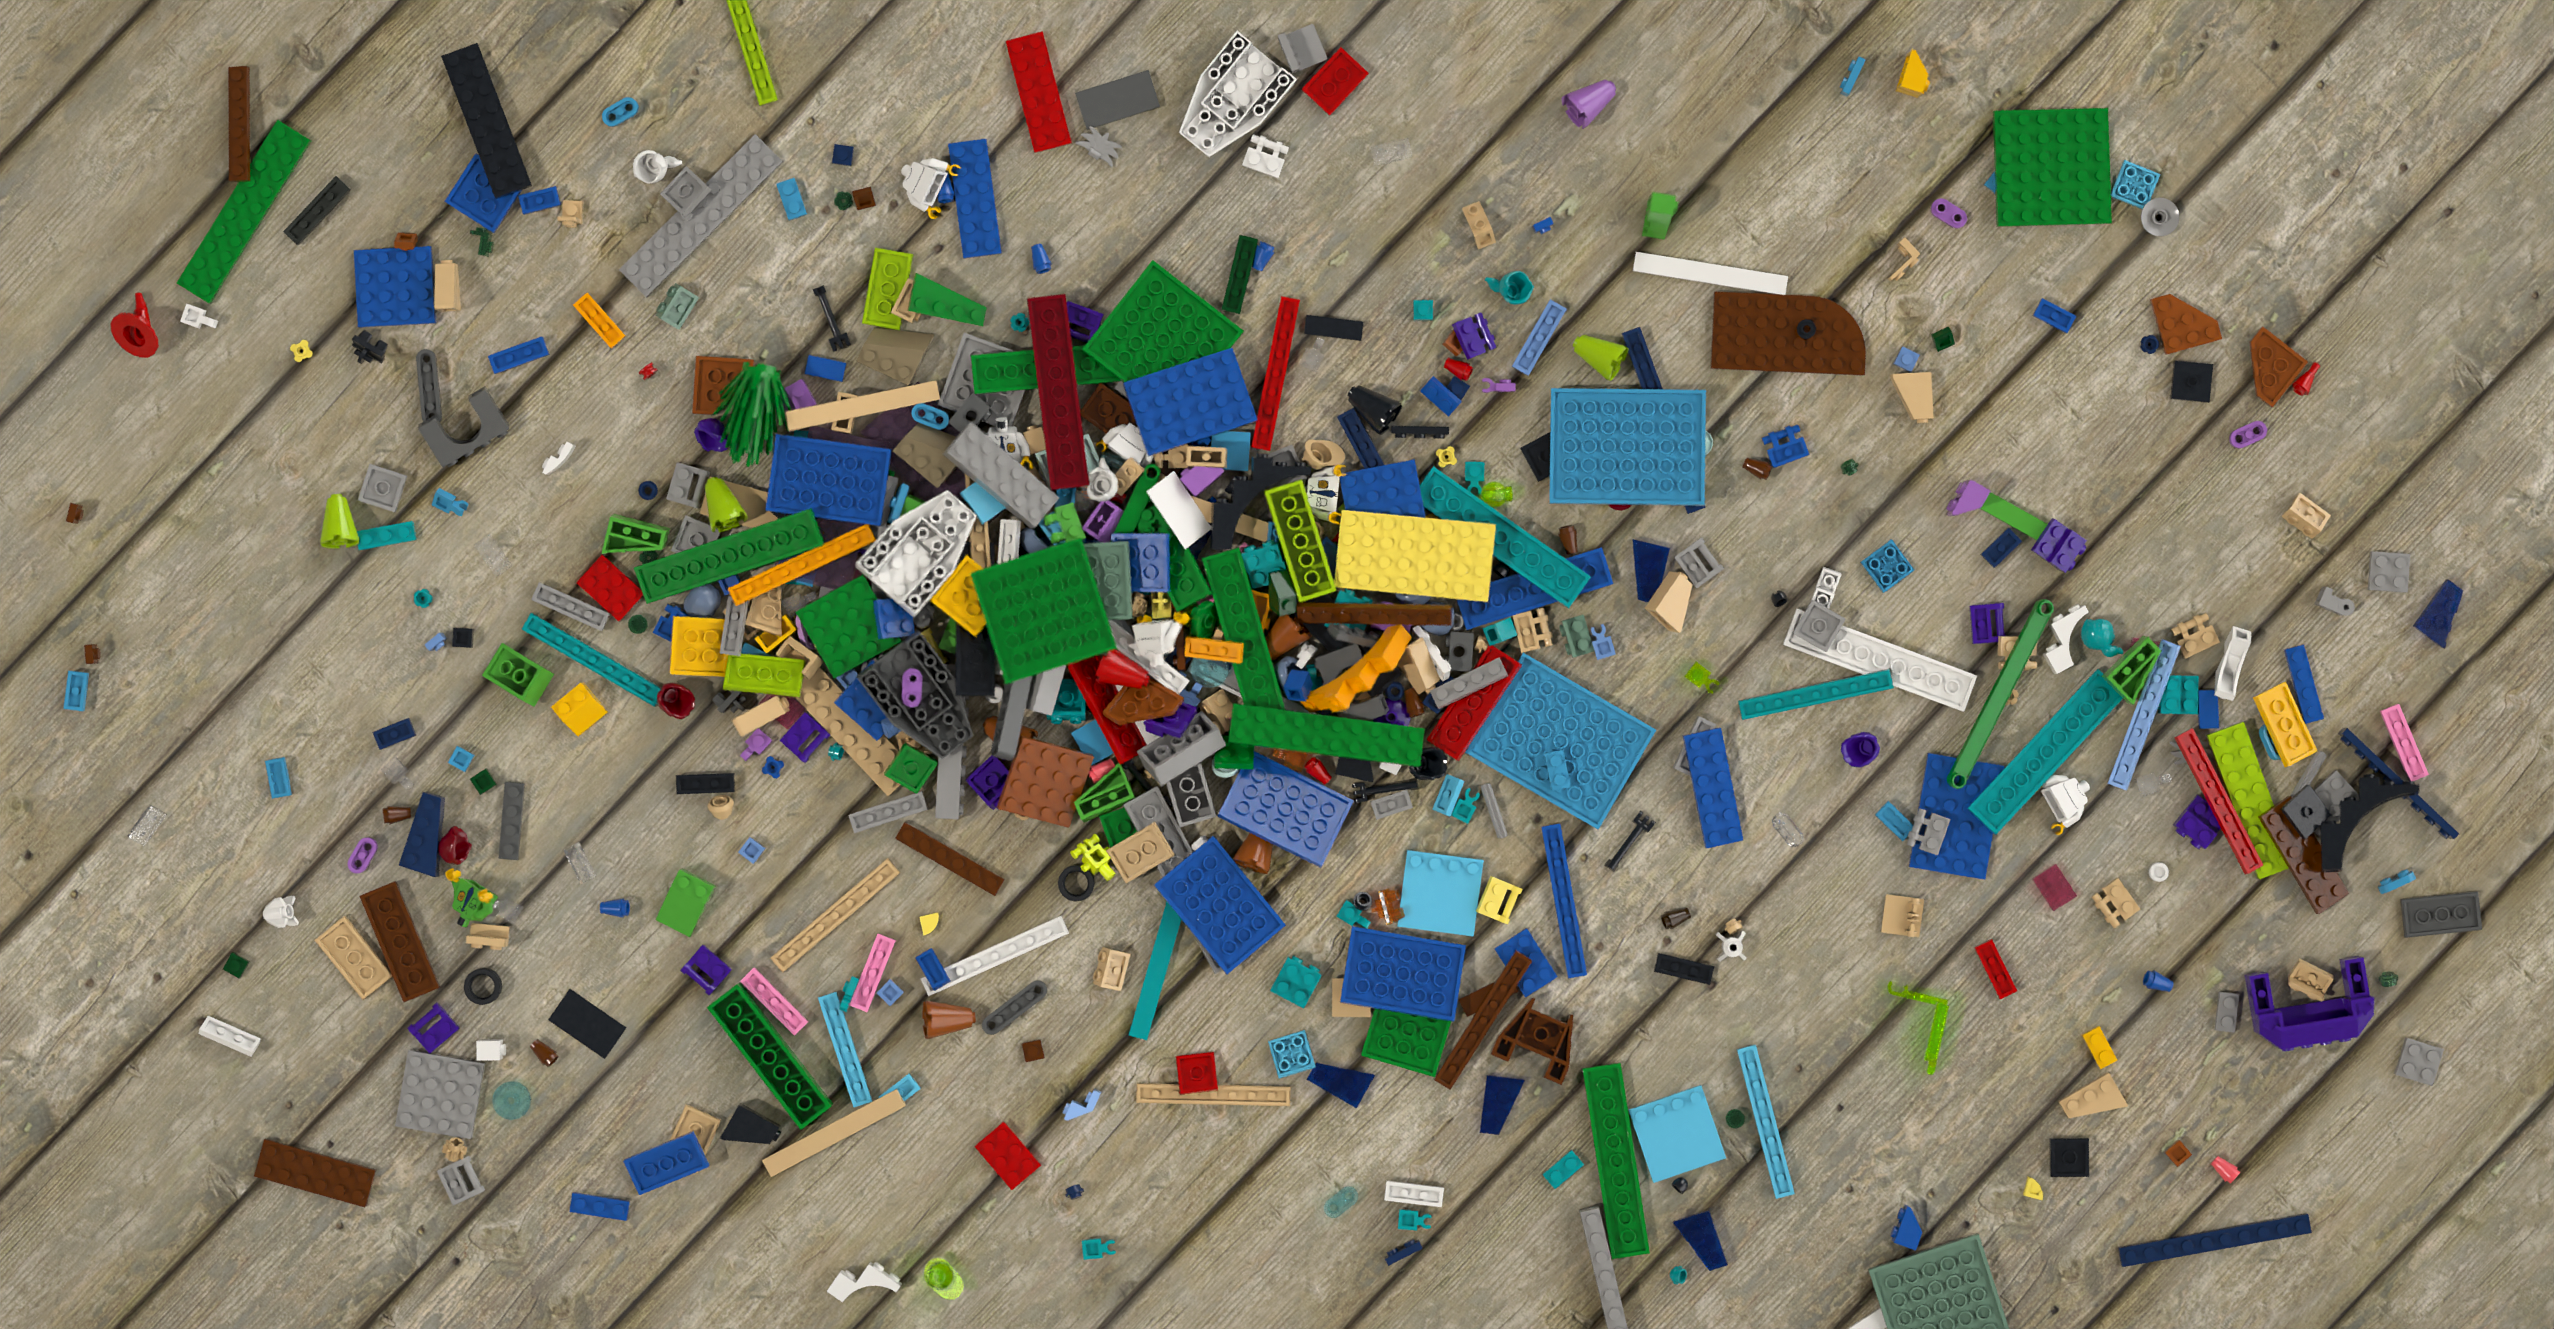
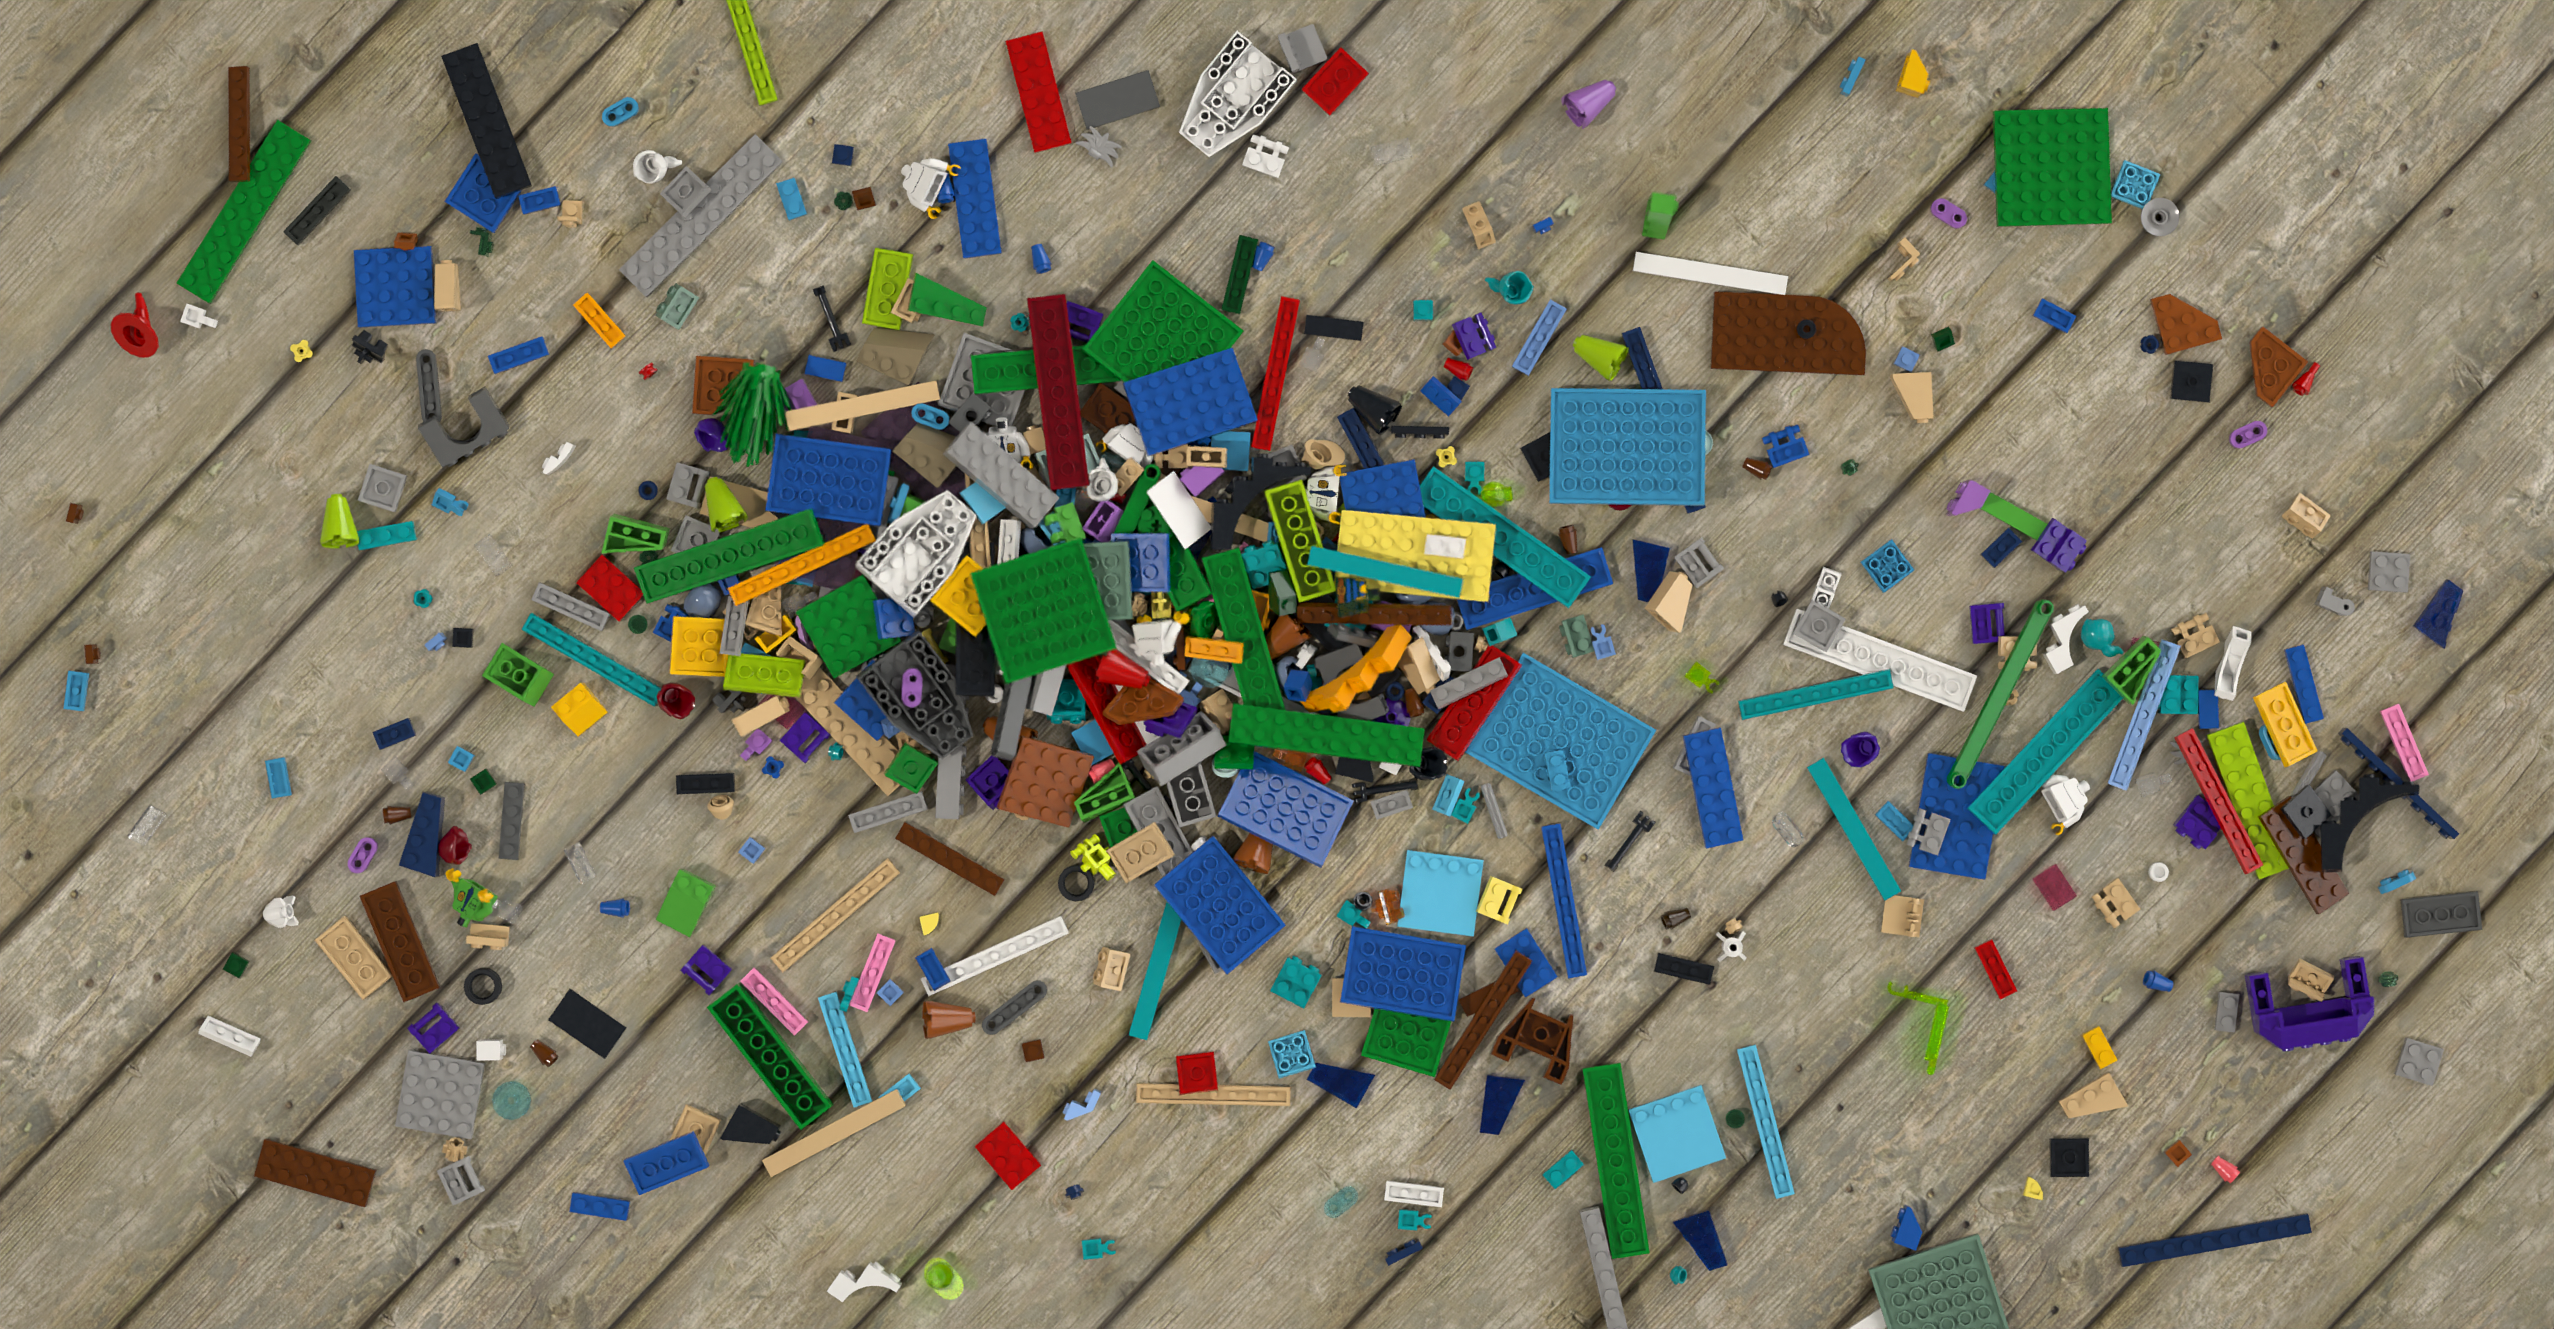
medium blue plate [836,668,858,689] -> none
medium lavender plate [1482,378,1515,393] -> none
tan plate [1512,608,1553,653] -> none
none -> teal tile [1308,546,1463,598]
none -> clear green torso [1335,578,1380,618]
none -> white plate [1424,534,1466,559]
none -> teal tile [1807,758,1901,901]

